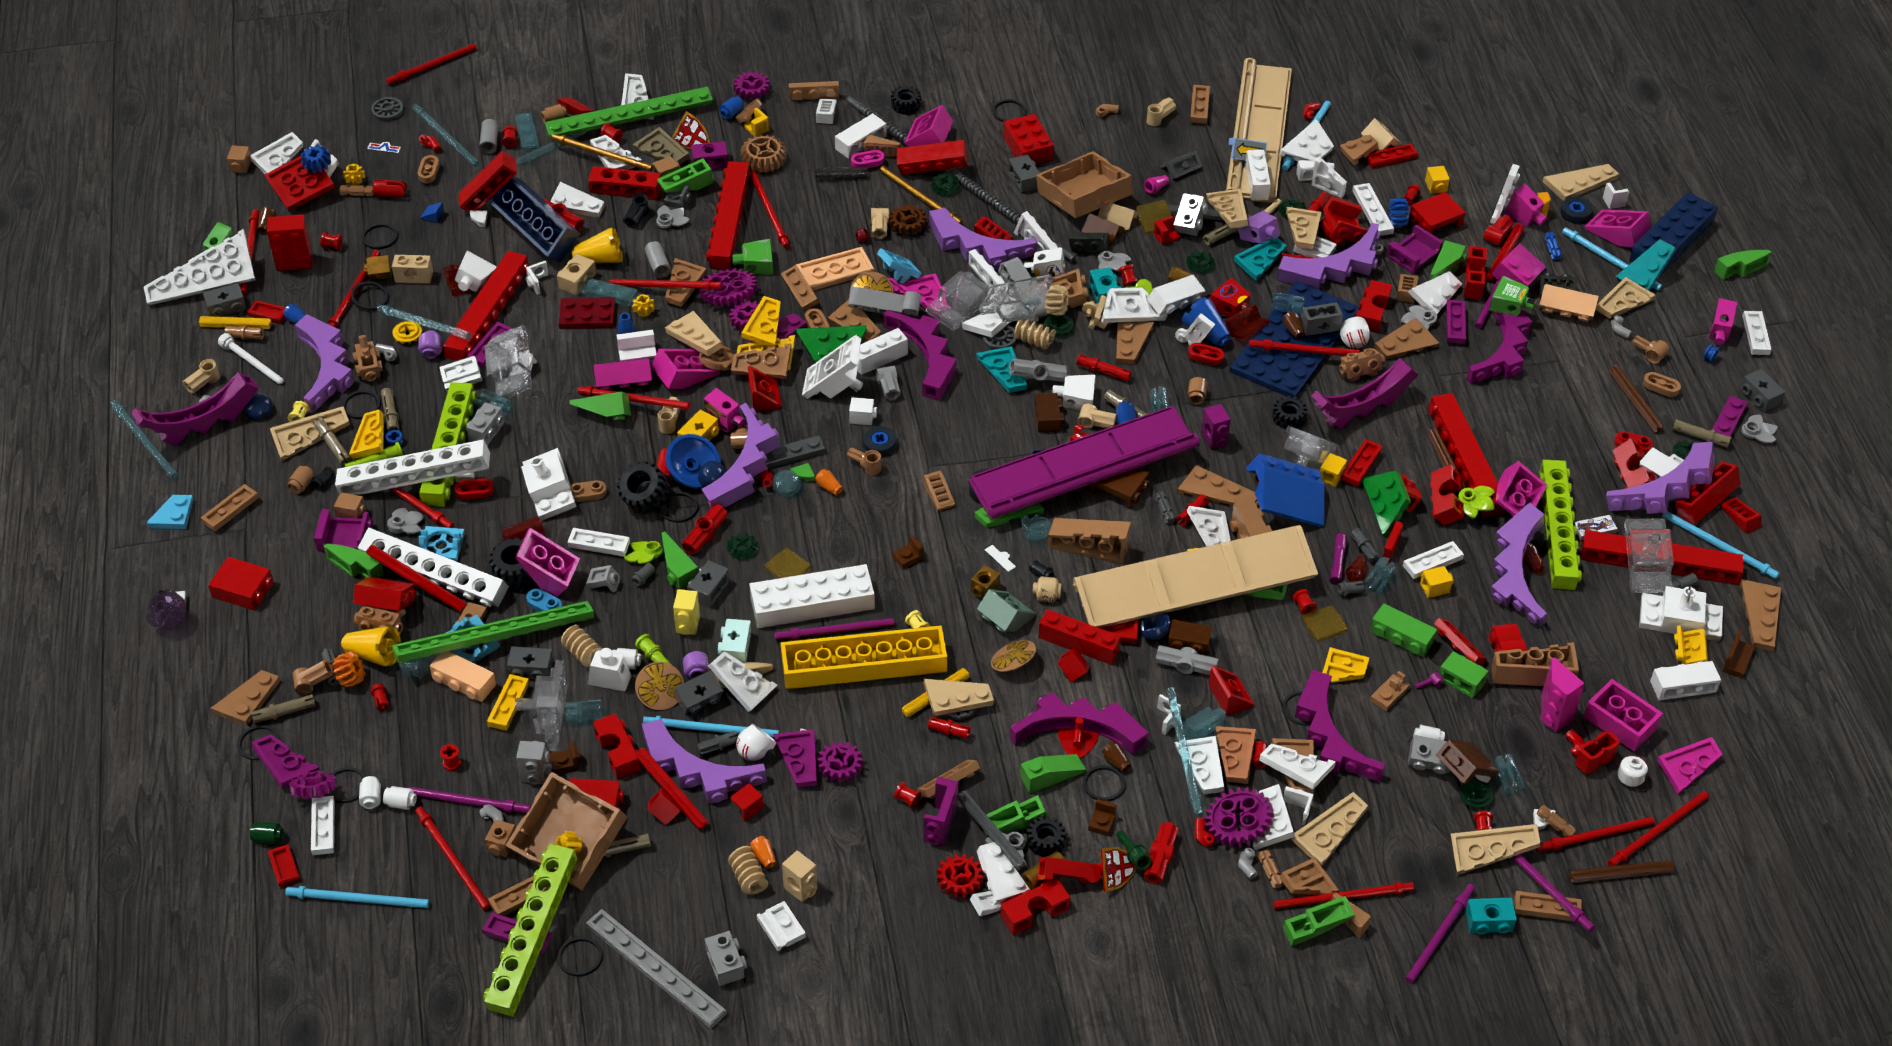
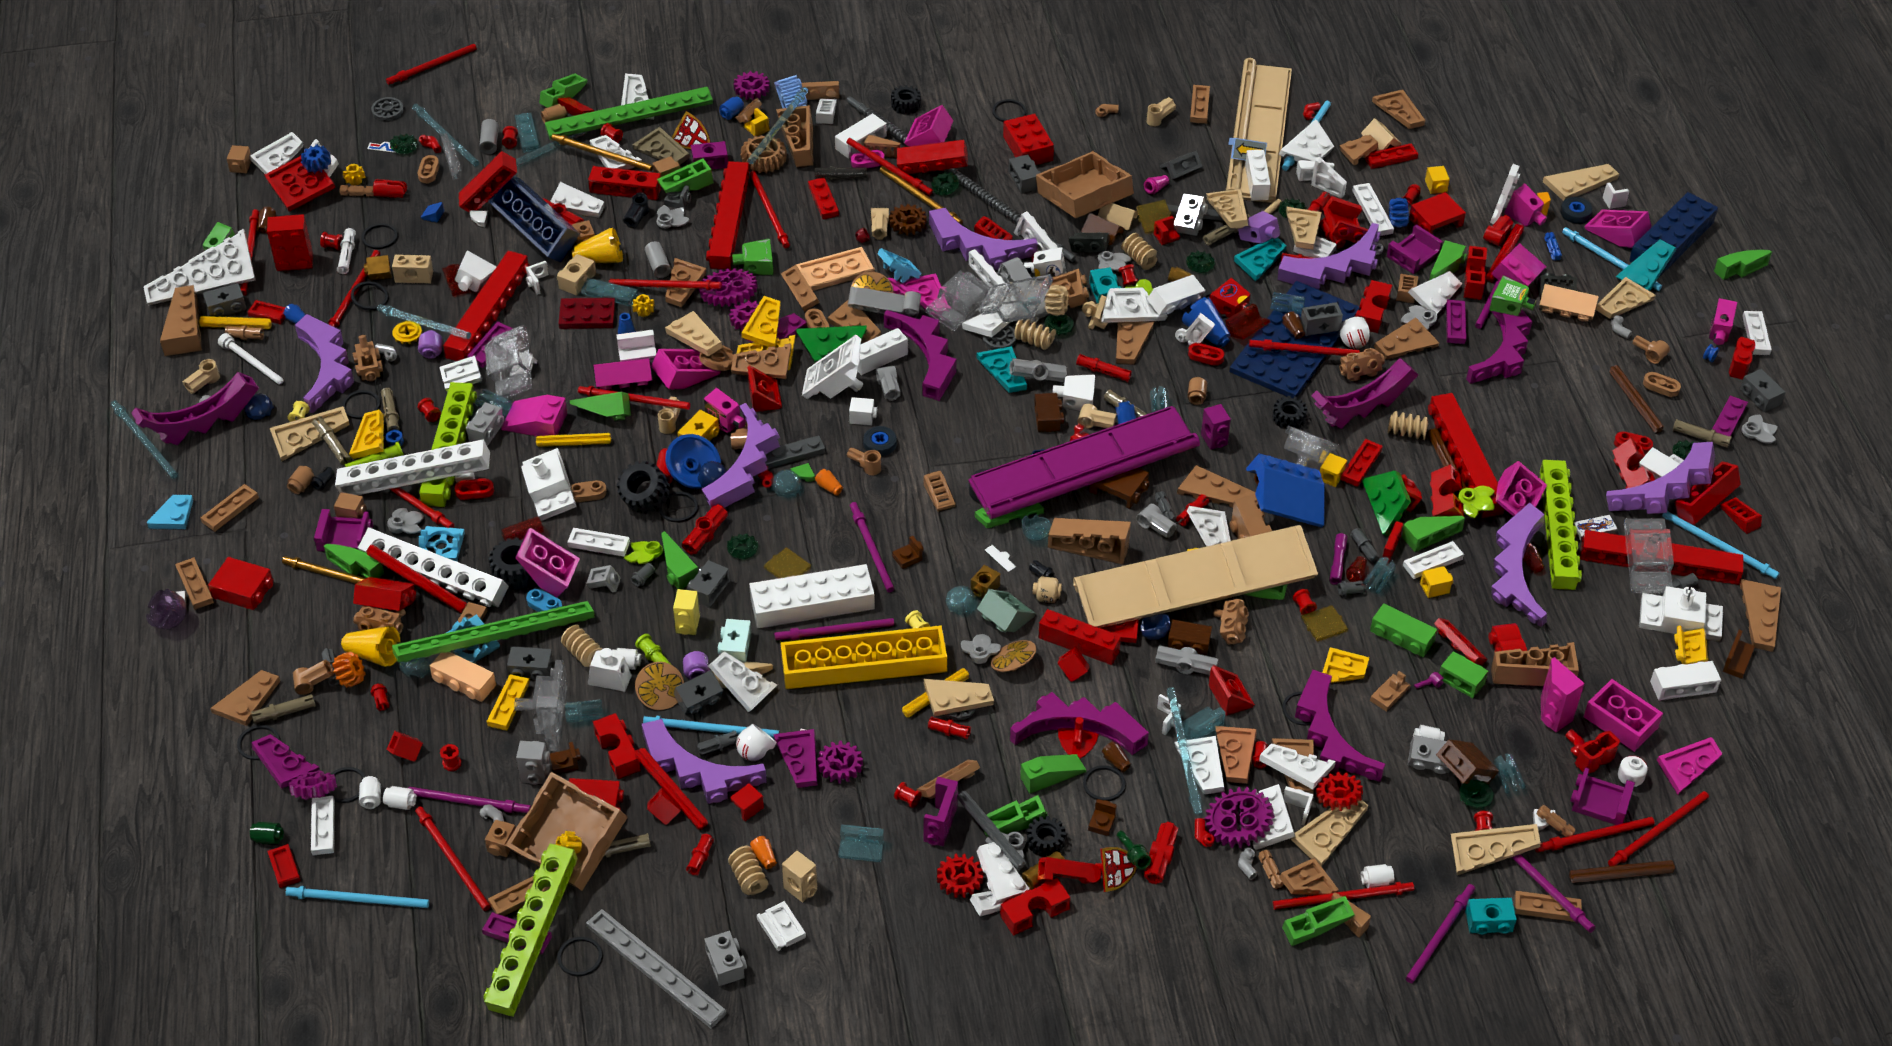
none -> medium nougat wedge [160,285,202,356]
none -> medium nougat plate [175,558,214,610]
none -> pearl gold bar [282,556,366,584]
none -> white pin [337,228,356,274]
none -> red panel [387,731,423,761]
none -> clear green gear [390,133,418,154]
none -> red bush [417,398,441,422]
none -> clear plate [440,133,461,180]
none -> dark pink slope [502,395,567,436]
none -> yellow axle [536,433,611,447]
none -> bright green slope [539,74,587,108]
none -> medium nougat brick [572,220,595,244]
none -> red pin [686,834,714,875]
none -> clear light blue bar [747,87,808,164]
none -> light blue brick [774,75,807,109]
none -> medium nougat wedge [776,105,813,167]
none -> red plate [808,178,839,219]
none -> clear light blue panel [838,824,884,862]
none -> red bar [846,137,933,196]
none -> magenta bar [849,502,894,592]
none -> clear light blue hair [945,586,977,615]
none -> light grey plate [961,634,1001,664]
none -> tan piece [1121,233,1157,270]
none -> light grey piece [1136,504,1177,538]
none -> medium nougat brick [1214,599,1248,645]
none -> red gear [1316,772,1363,811]
none -> white brick [1361,864,1394,888]
none -> medium nougat wing [1372,89,1425,129]
none -> tan piece [1387,411,1428,440]
none -> bright green slope [1401,516,1465,552]
none -> magenta panel [1570,768,1635,825]
none -> red brick [1729,337,1755,380]

